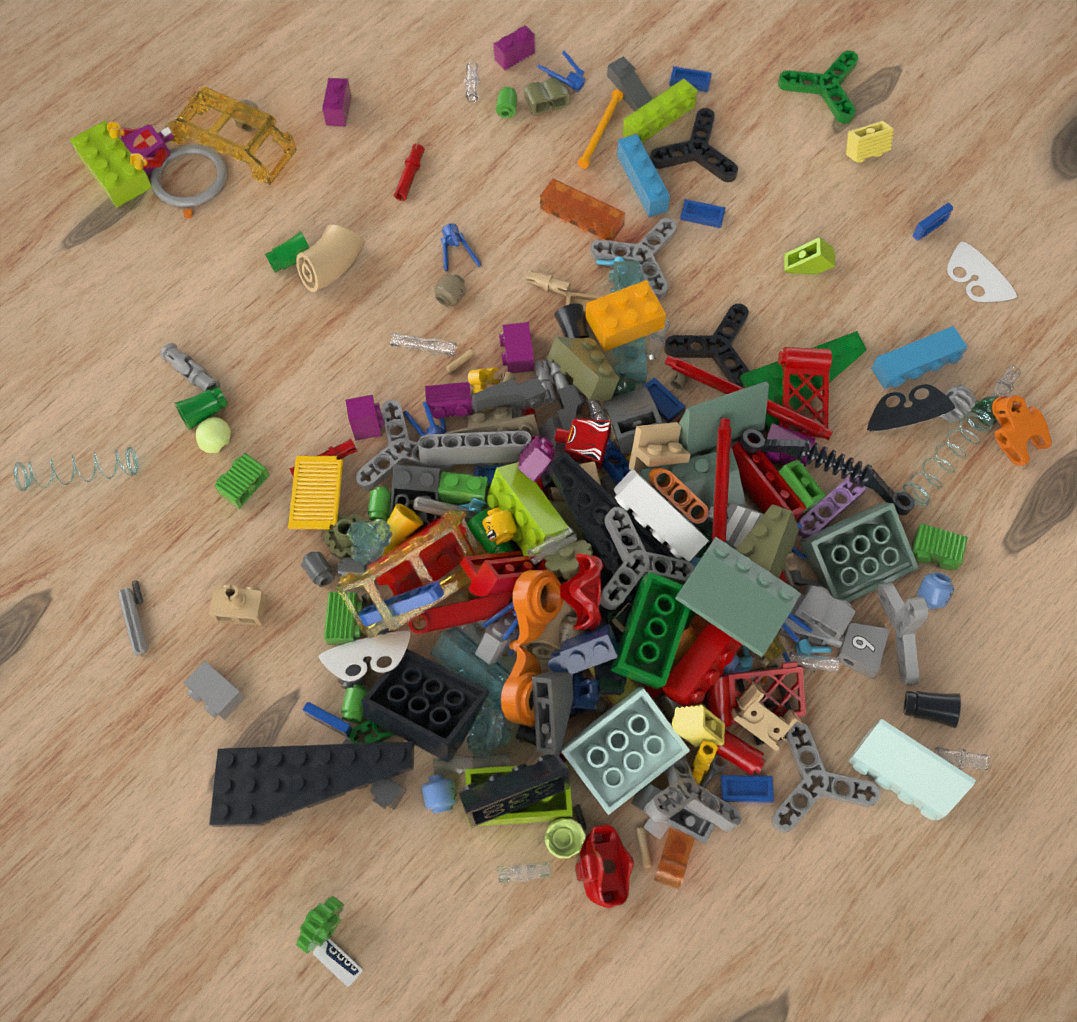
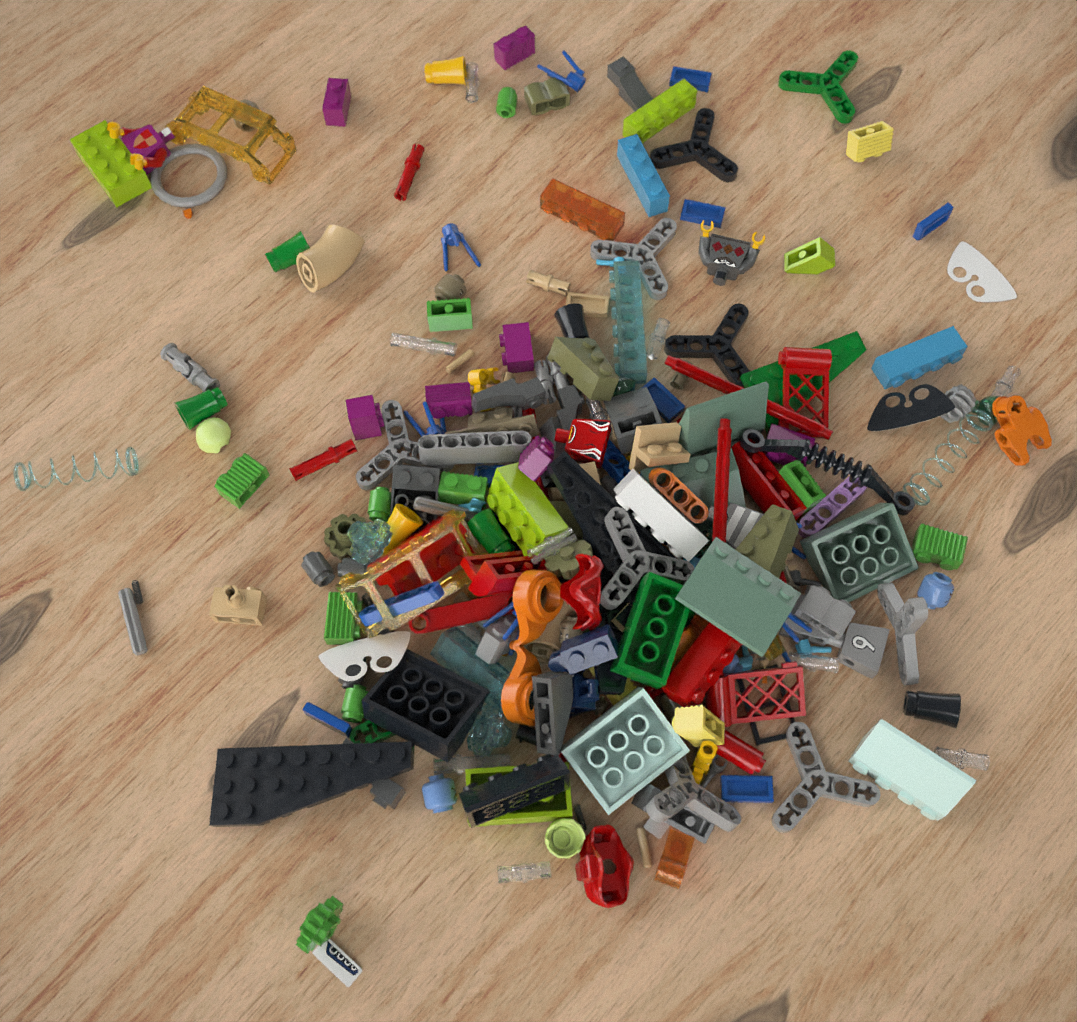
light grey brick [184,661,245,720] -> none
yellow window [288,456,343,530] -> none
yellow head [482,507,517,544] -> none
light orange bar [577,89,624,169] -> none
light orange brick [586,280,666,352] -> none
tan piece [731,681,802,751] -> none
none -> yellow plant [425,56,467,85]
none -> bright green brick [427,298,473,332]
none -> dark grey torso [698,220,766,286]

